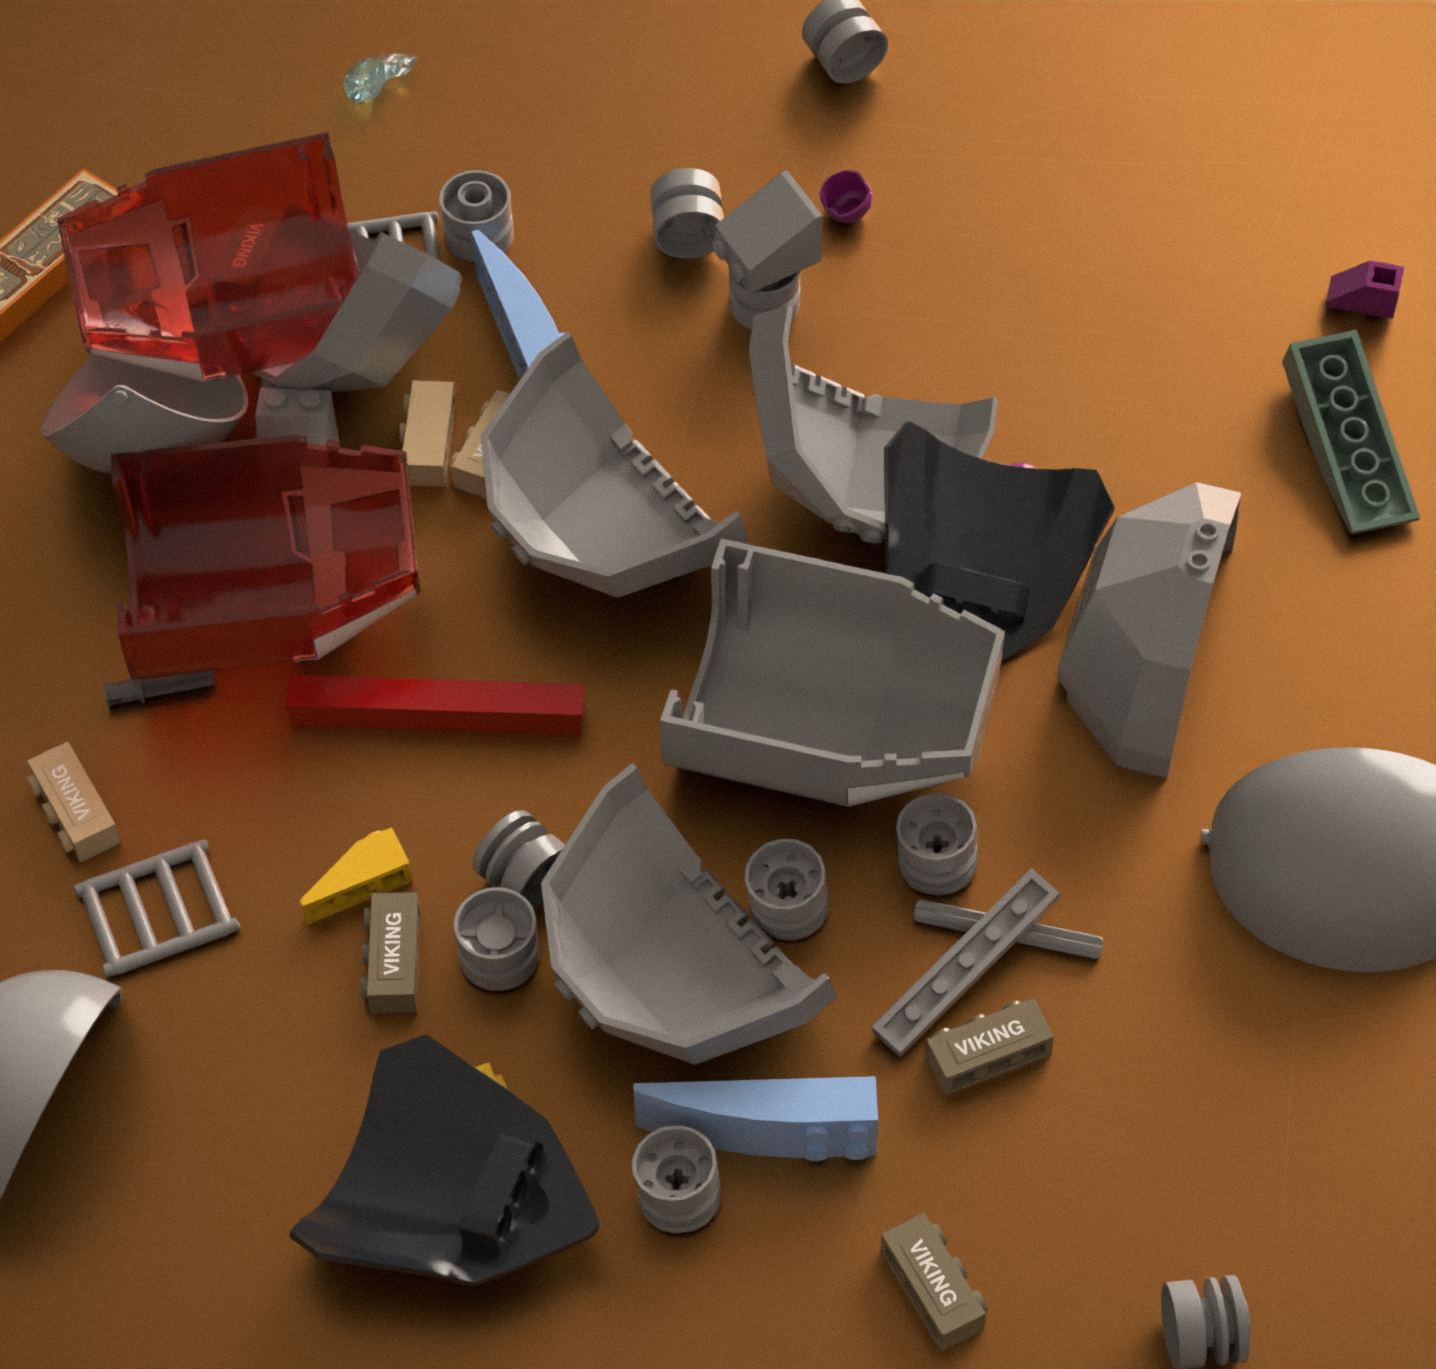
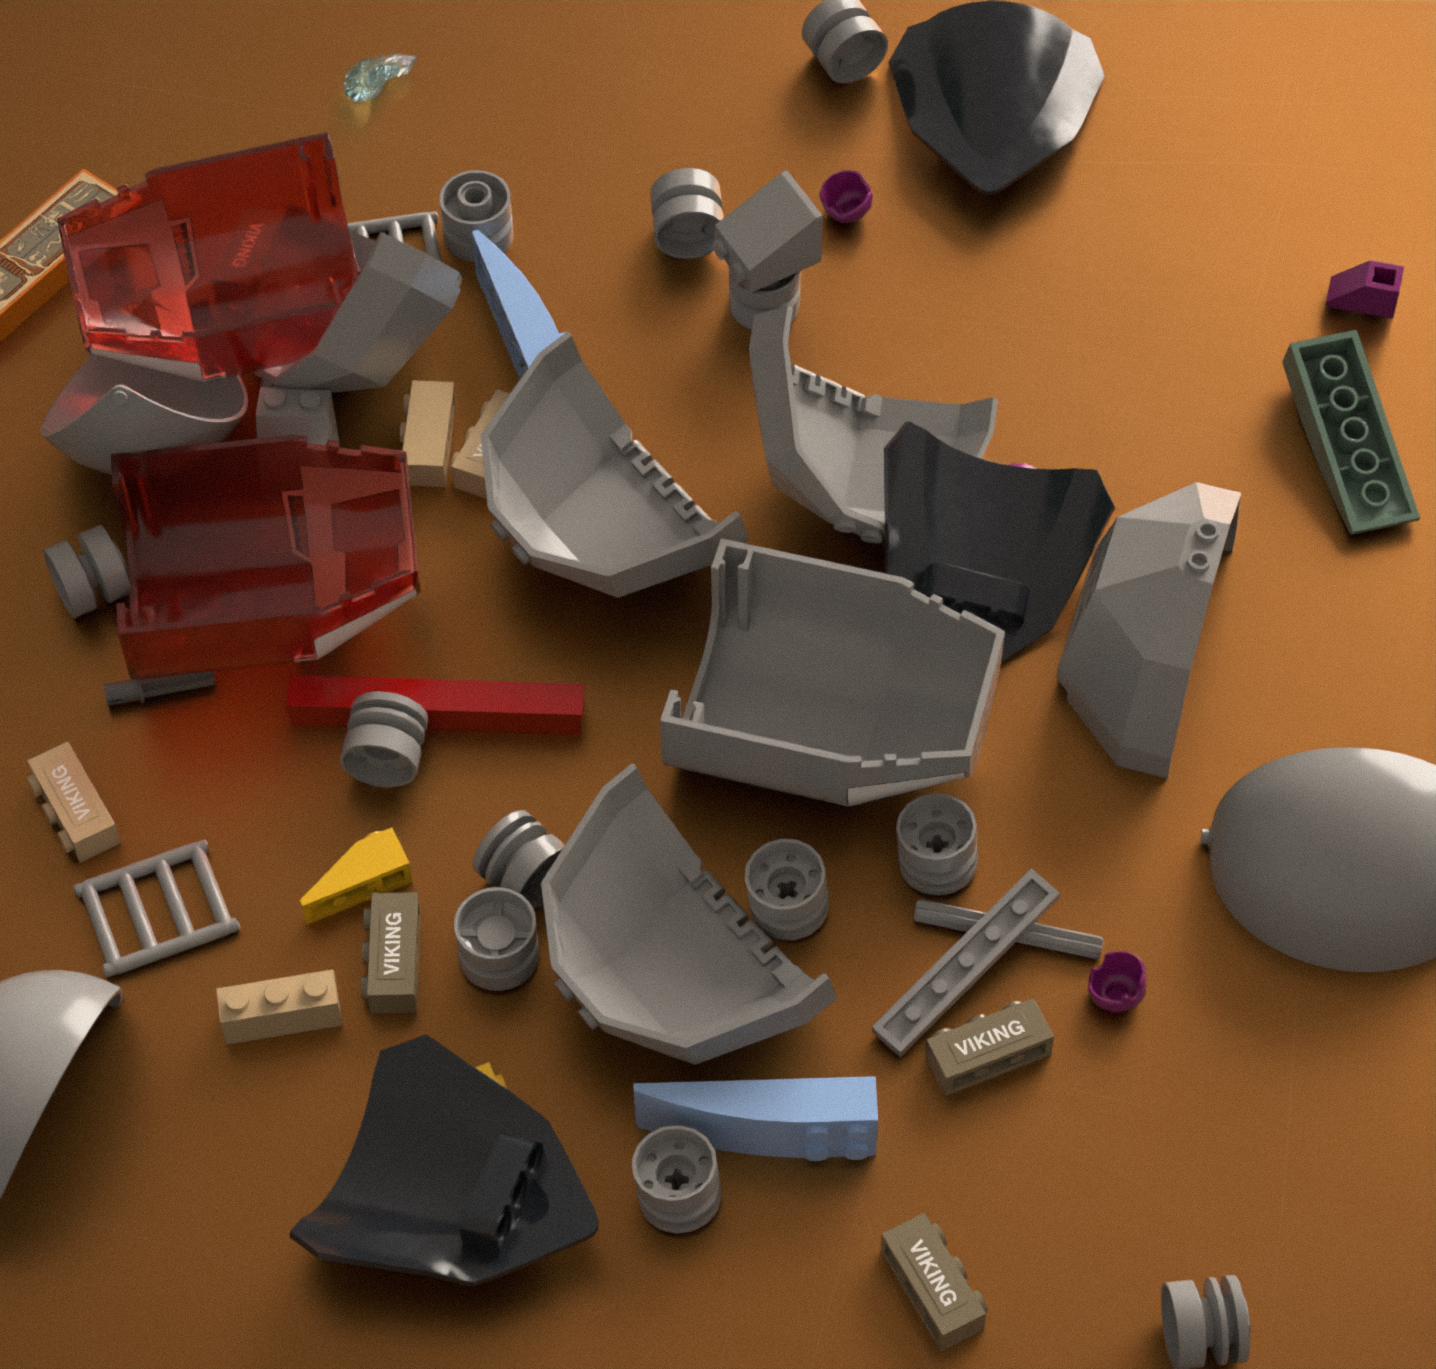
none -> light grey wheel [43,525,132,619]
none -> tan brick [216,969,343,1045]
none -> light grey wheel [339,691,428,787]
none -> black windscreen [888,1,1105,195]
none -> magenta hair [1088,951,1147,1013]

